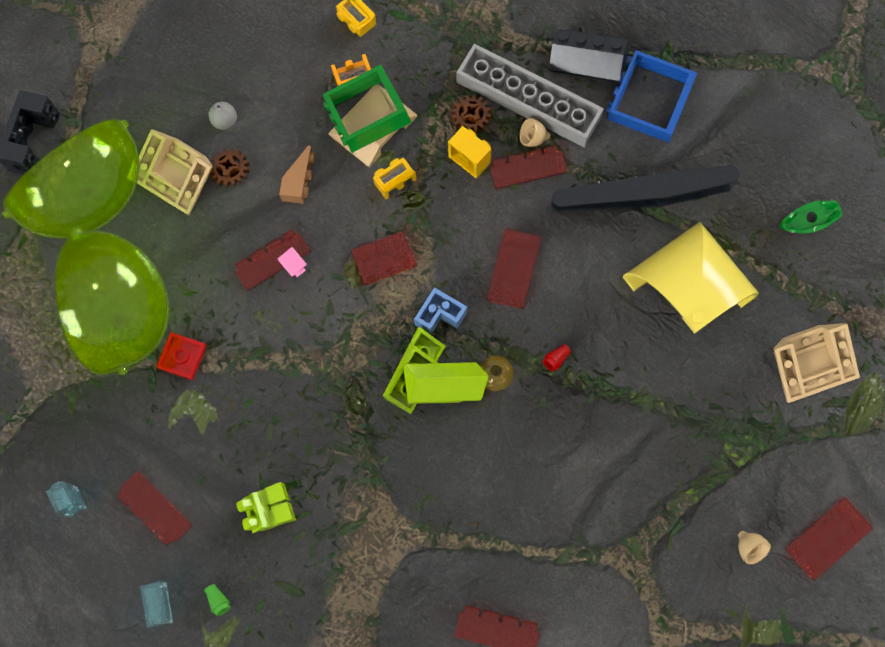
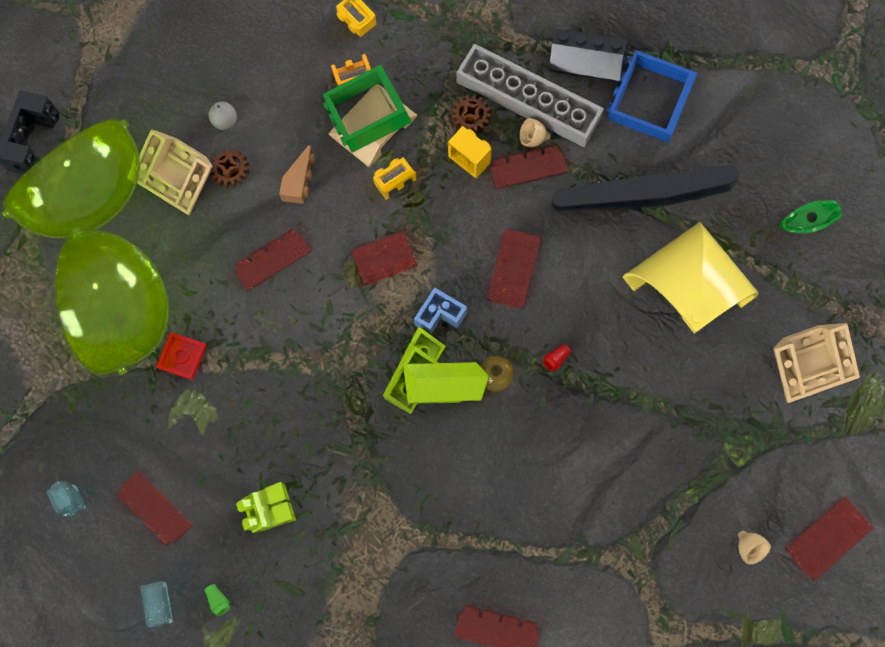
bright pink brick [277,247,307,277] -> none

